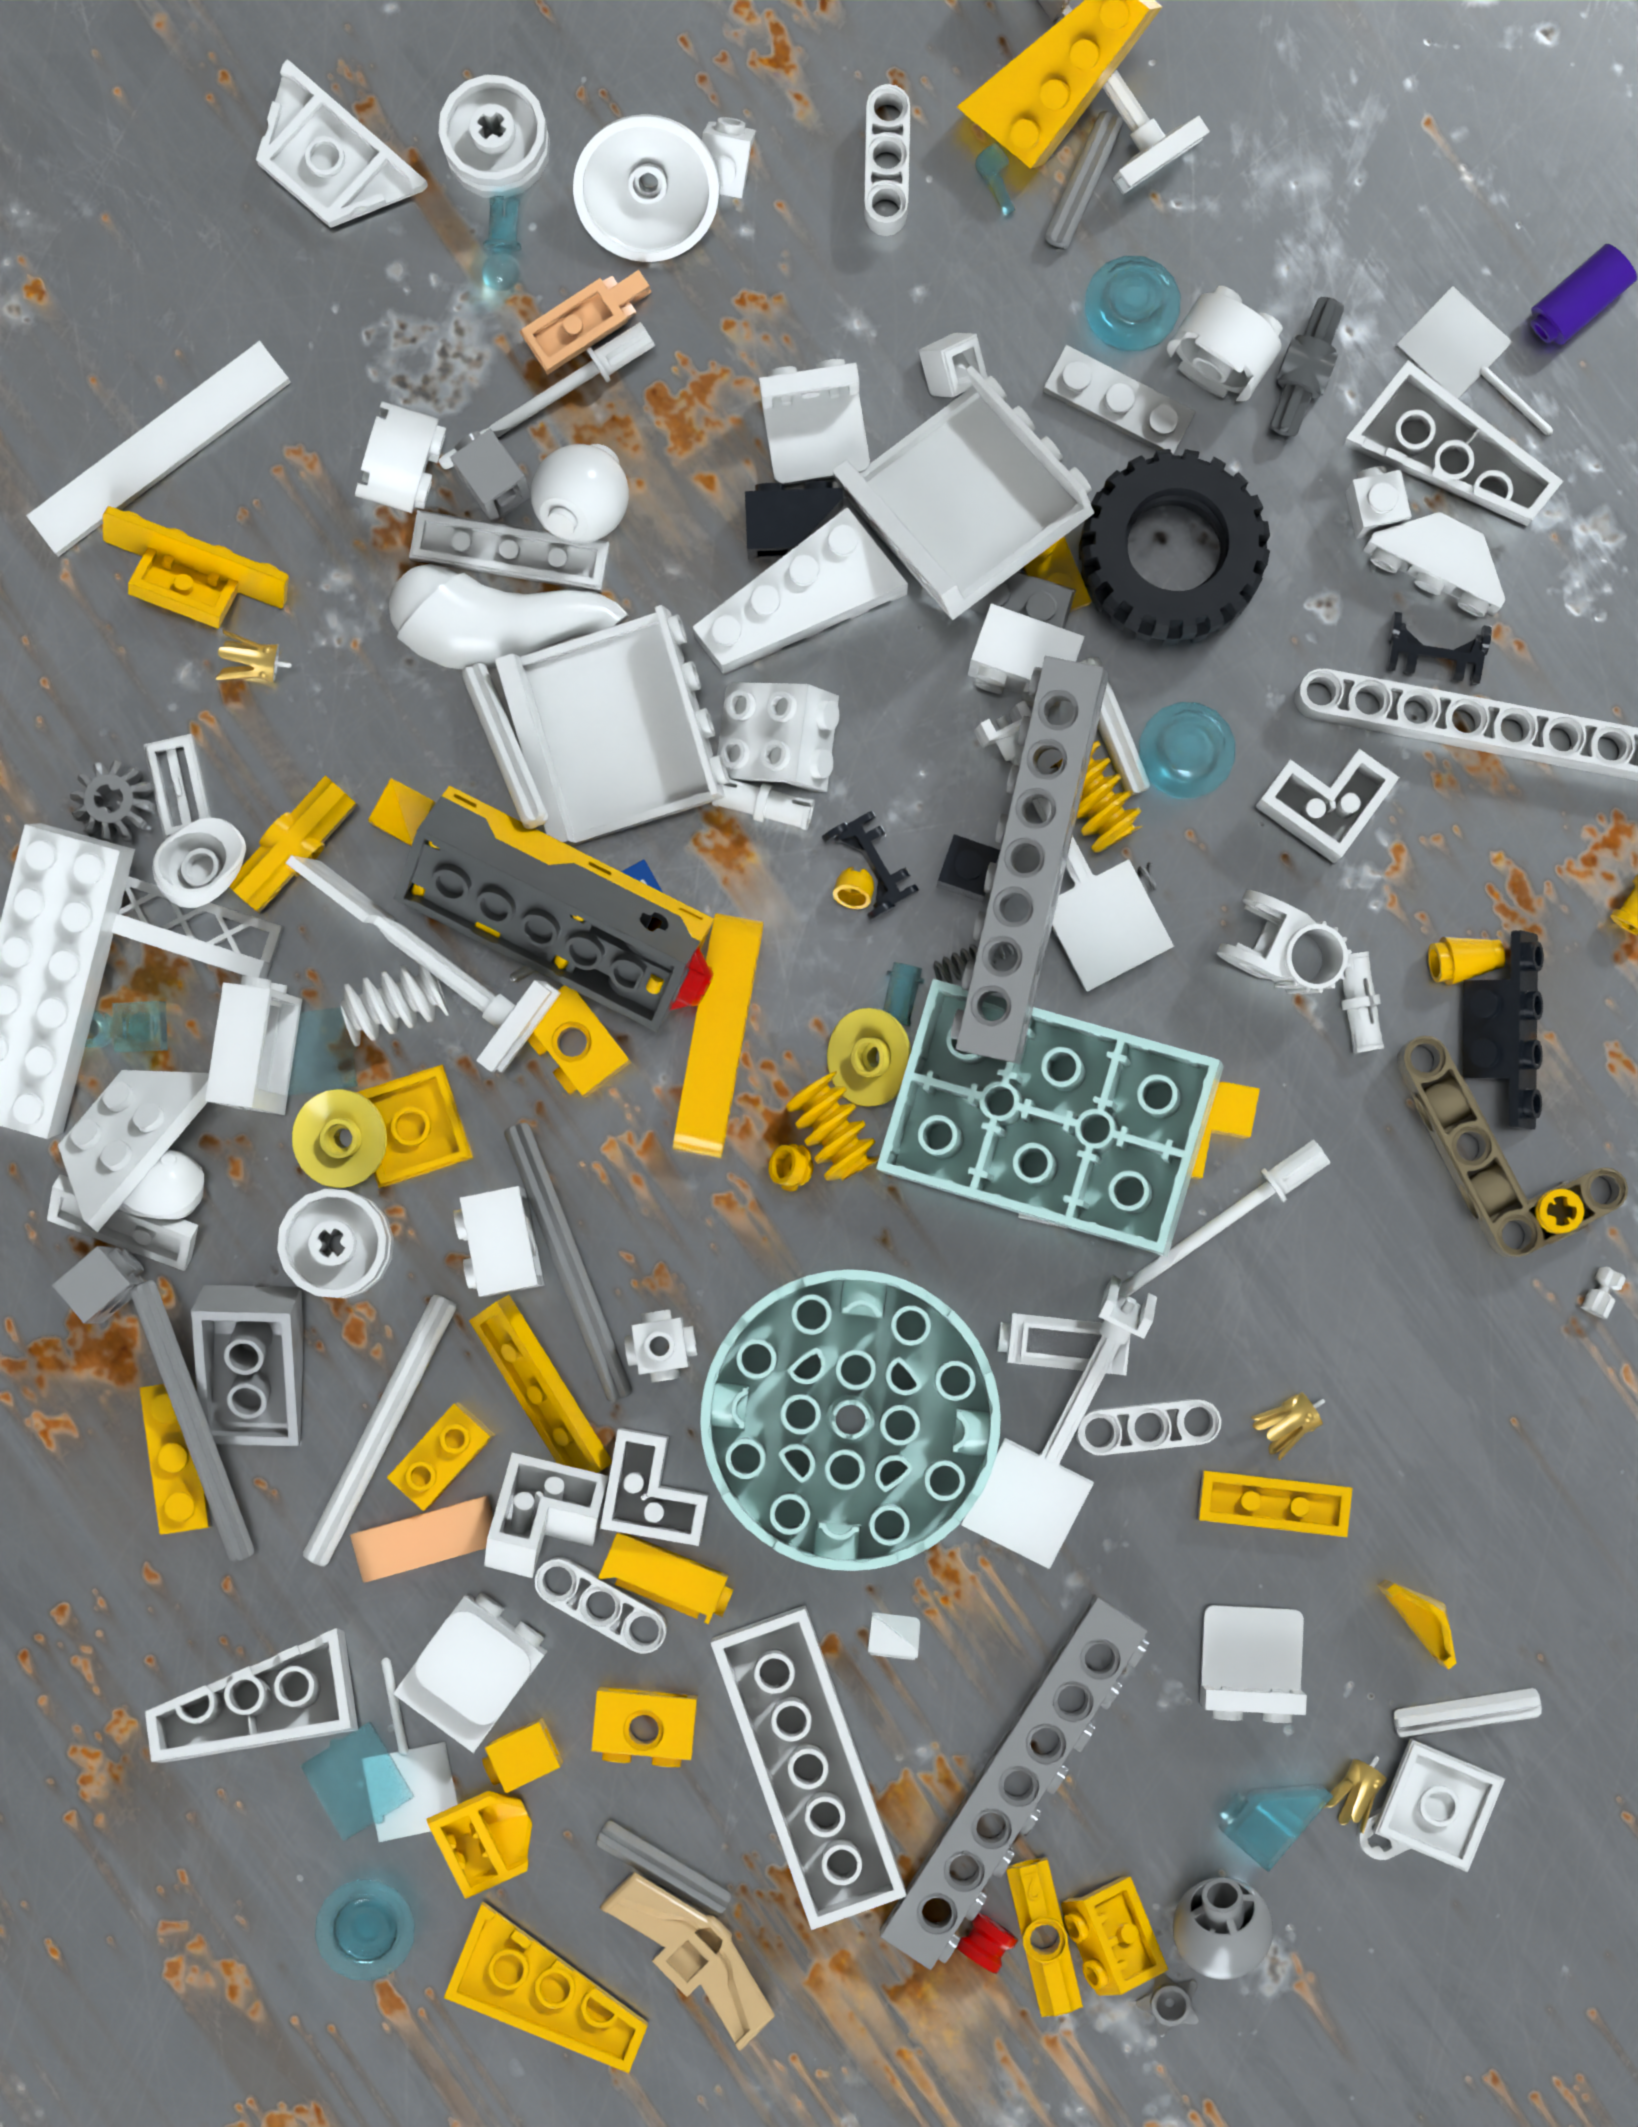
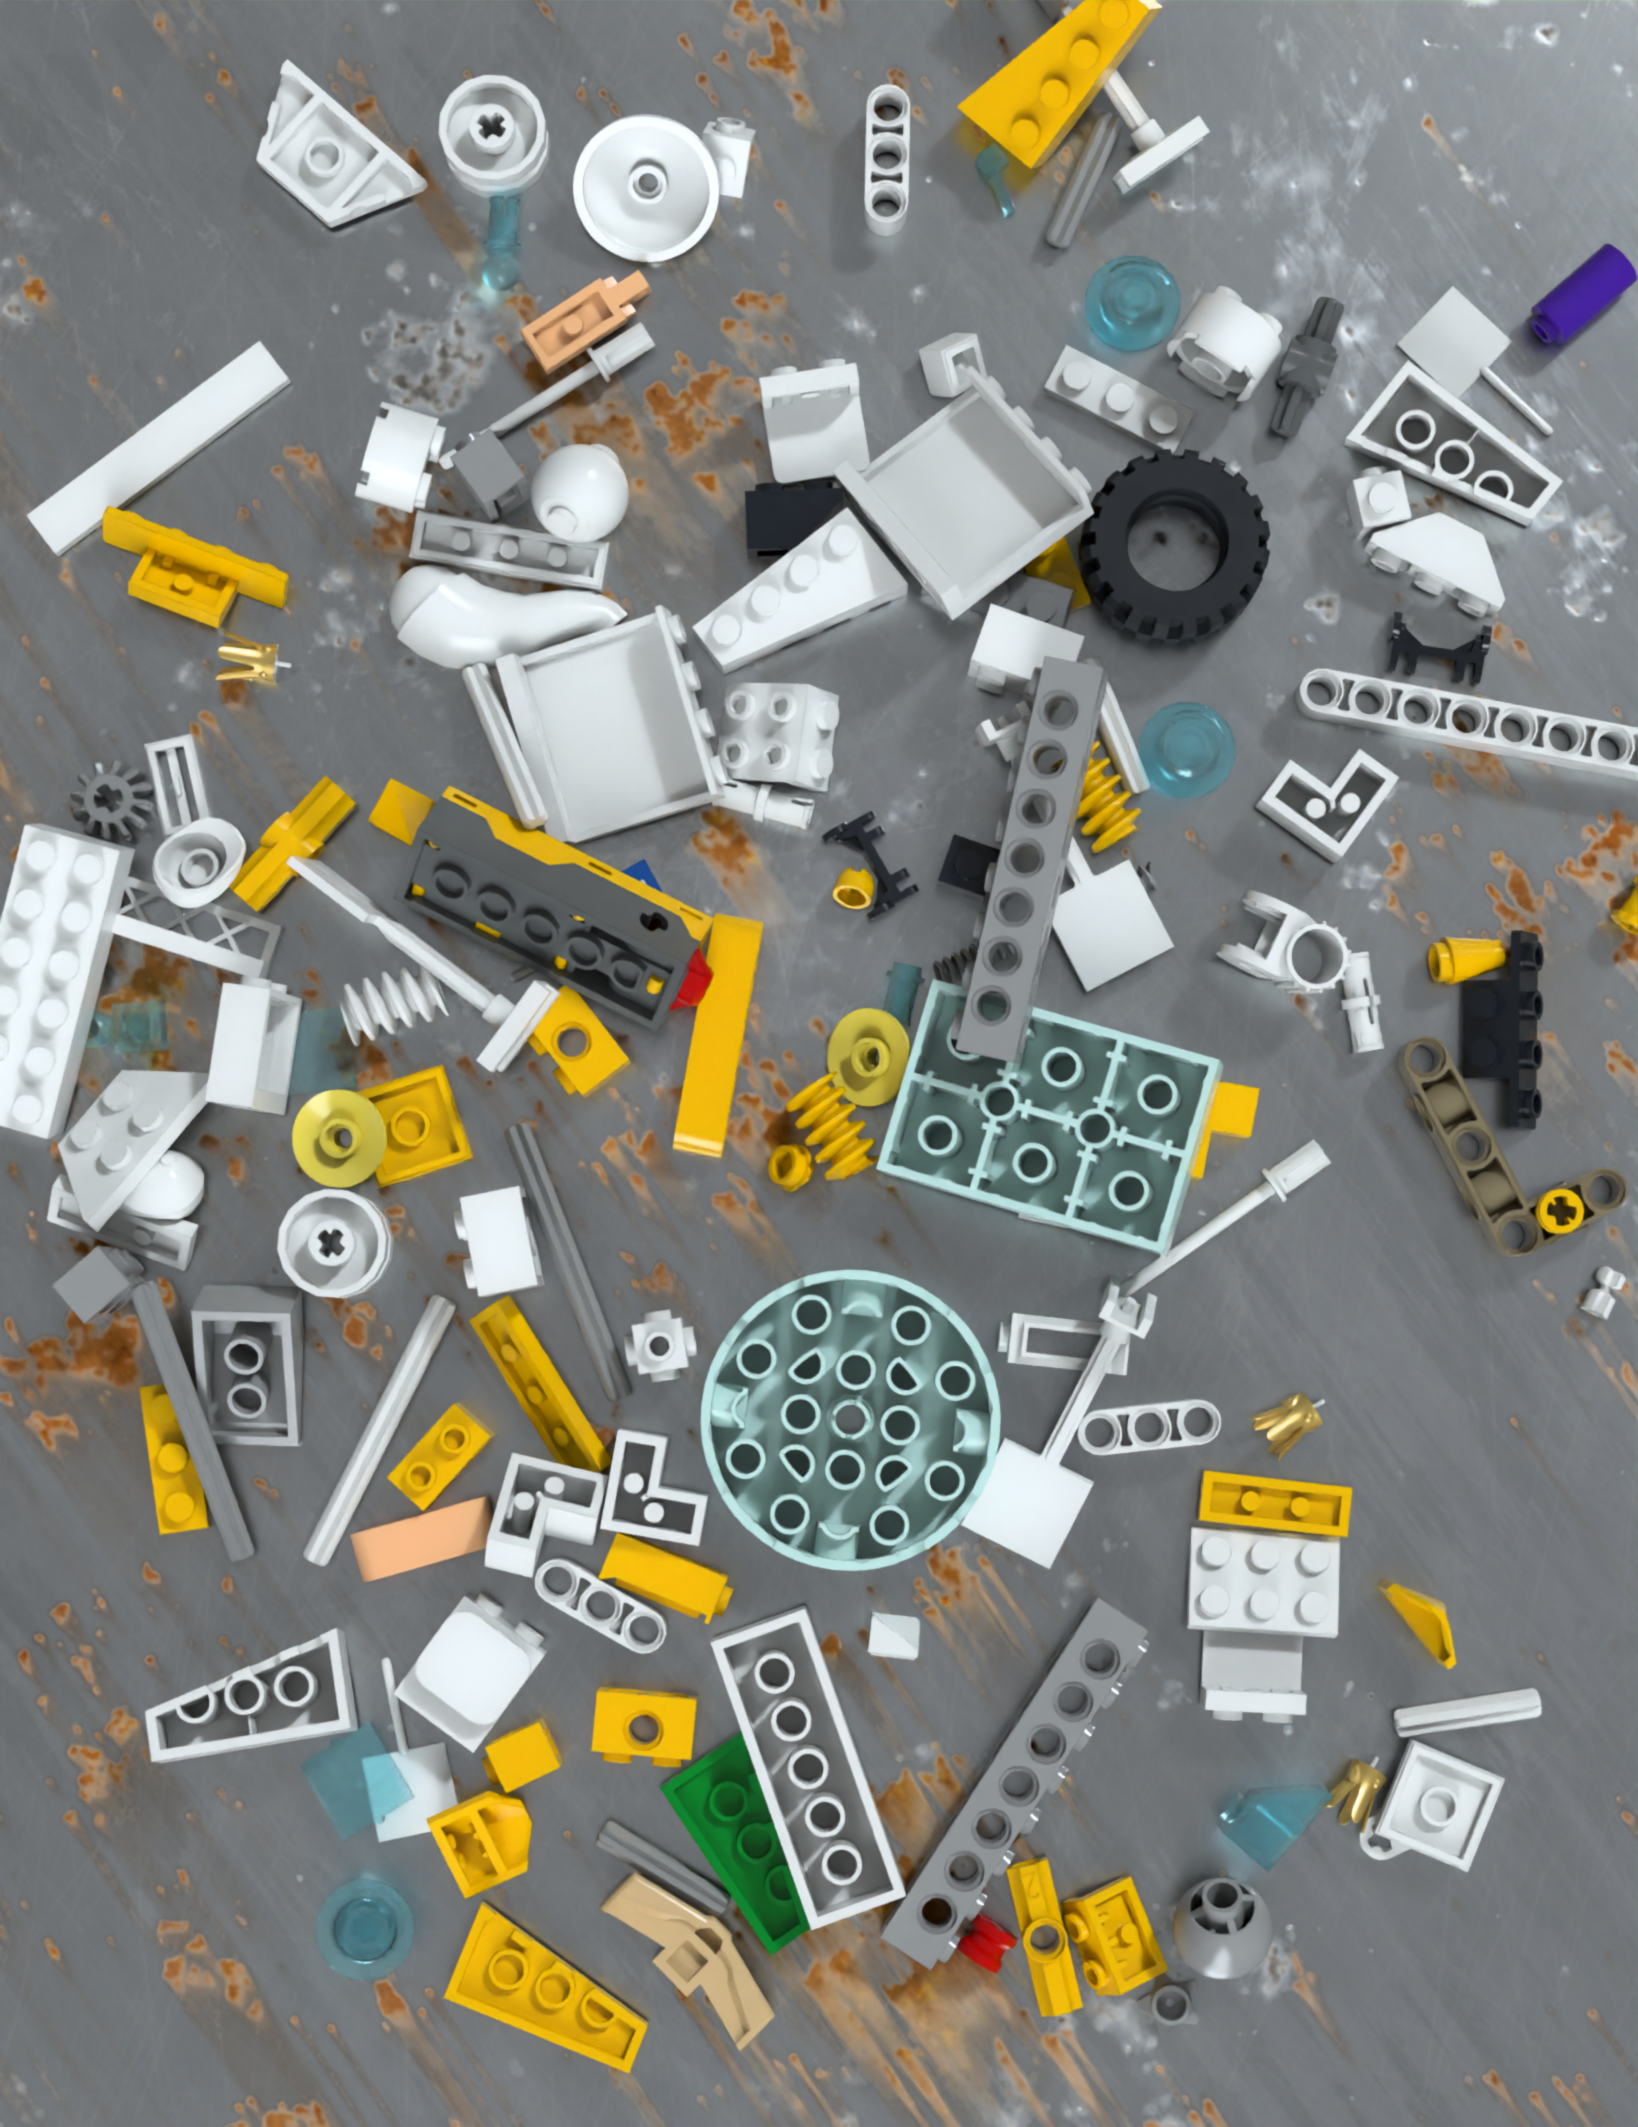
none -> green wing [659,1731,810,1955]
none -> white plate [1187,1527,1340,1638]

